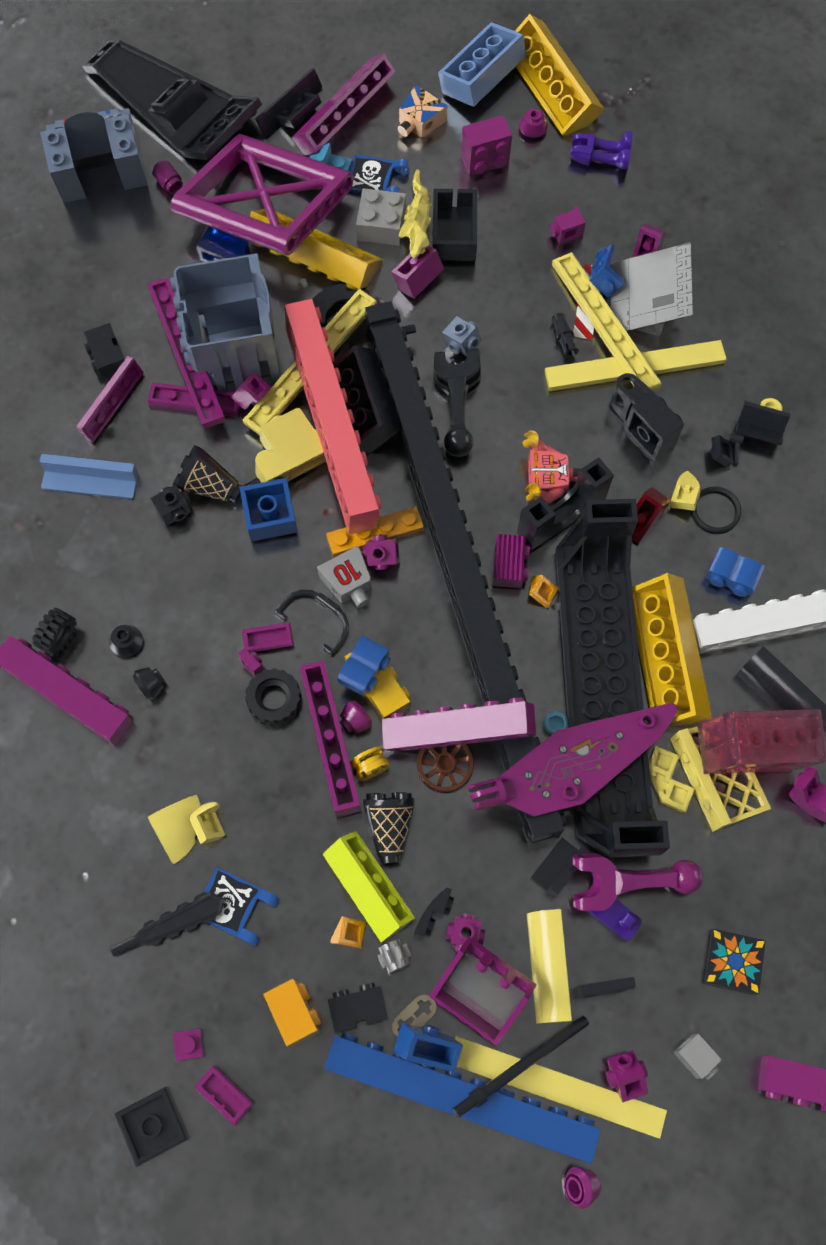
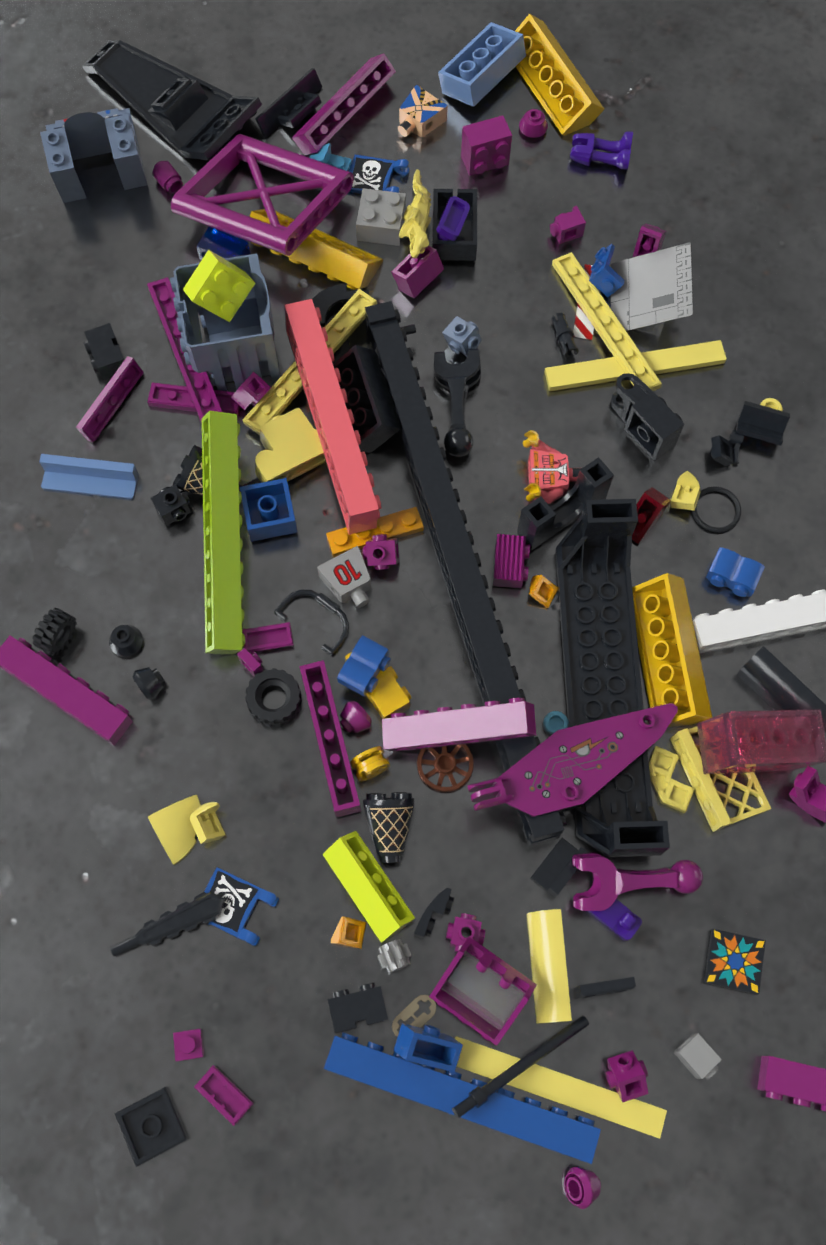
light orange brick [263,978,322,1047] -> none
none -> neon yellow brick [183,250,256,322]
none -> lime brick [202,411,245,654]
none -> dark purple piece [436,196,470,241]

